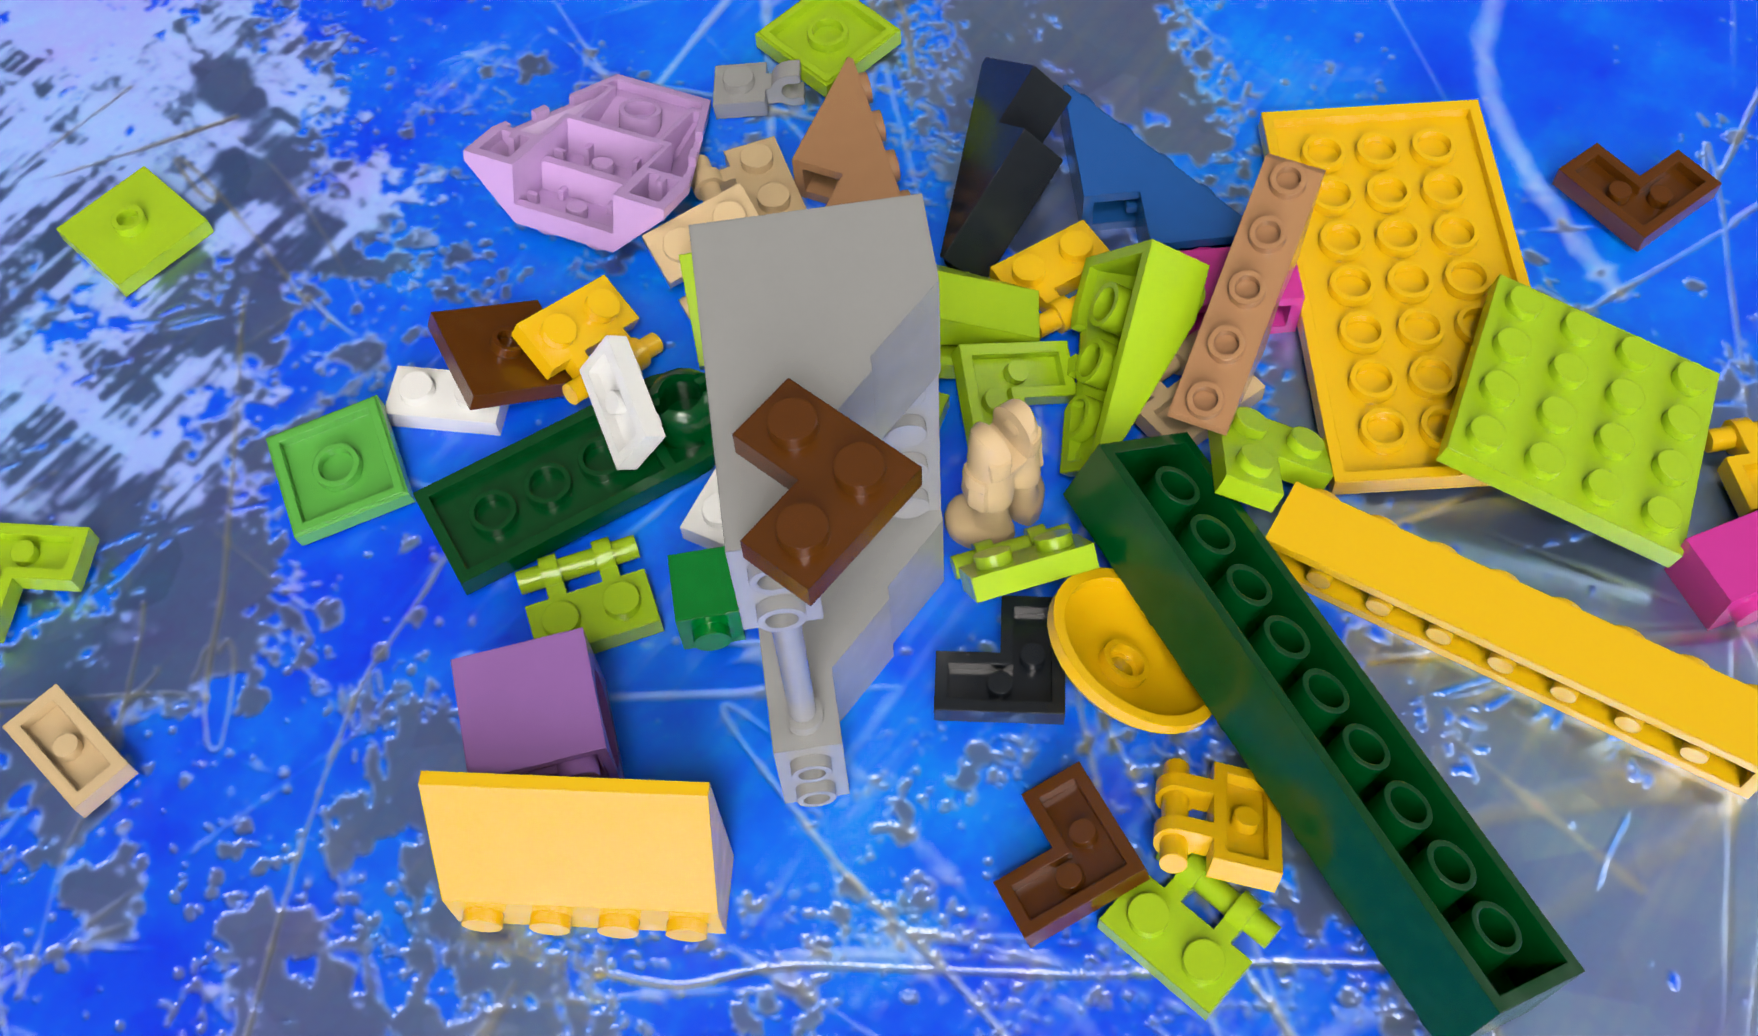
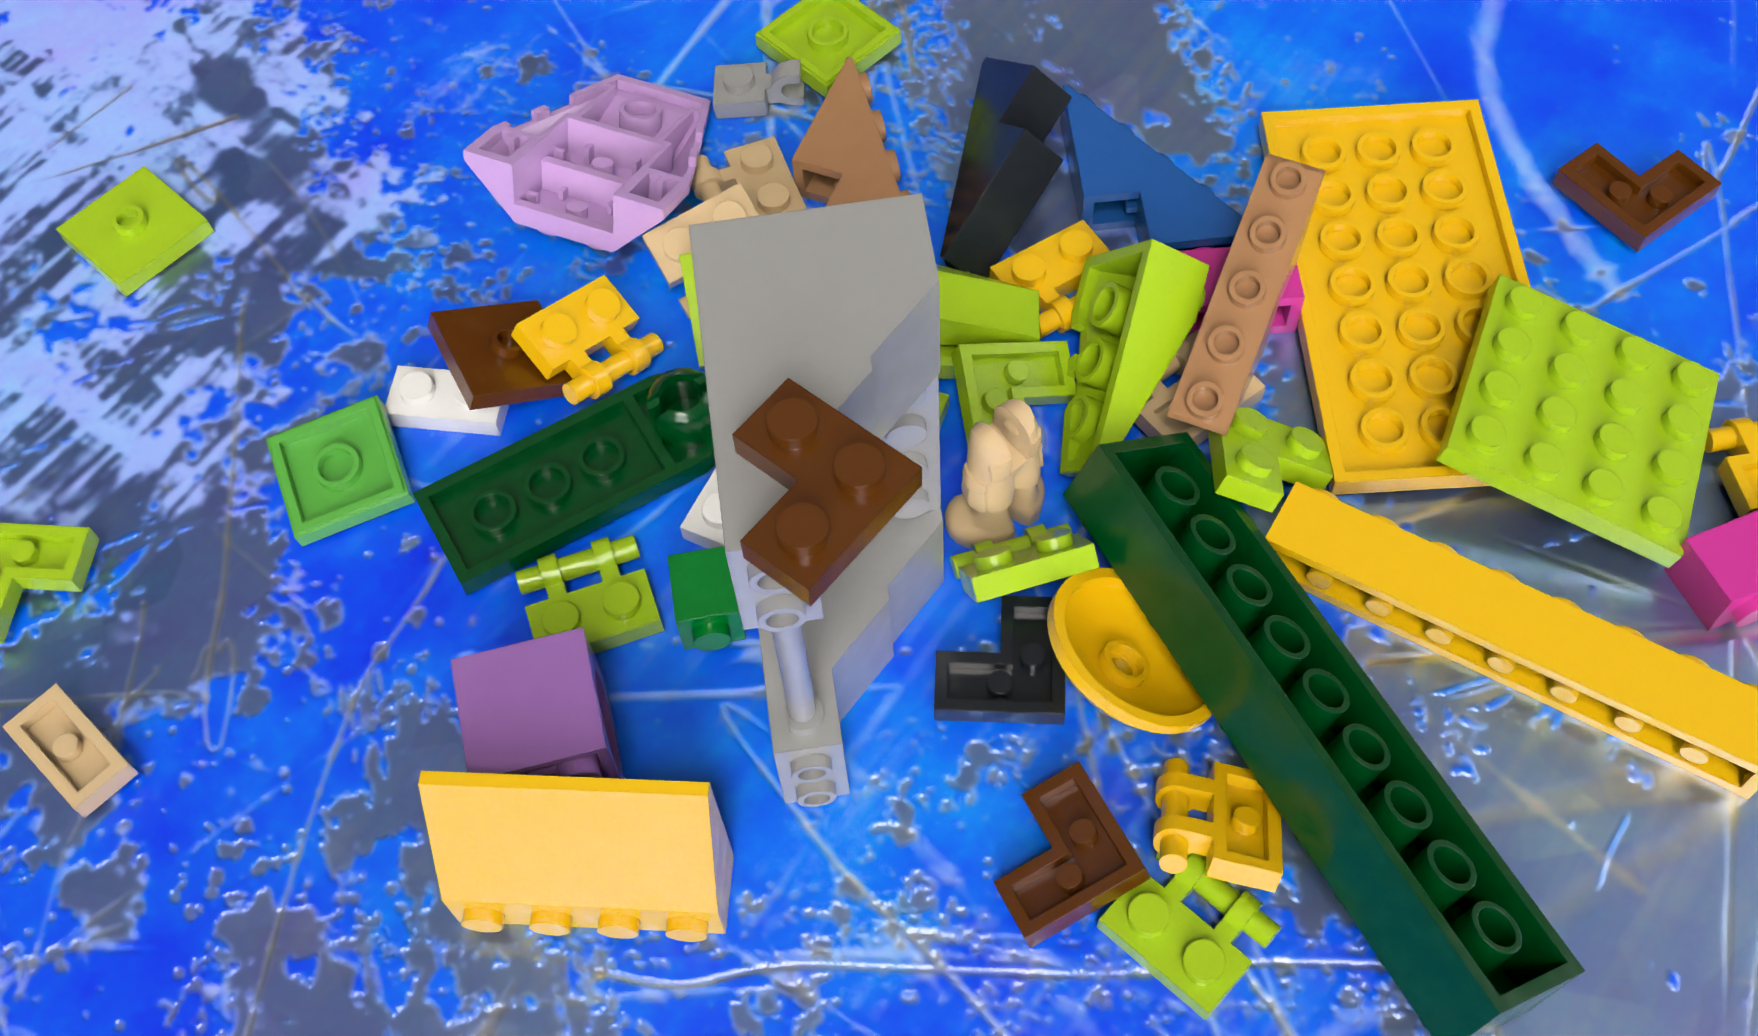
white plate [579,335,666,470] -> none

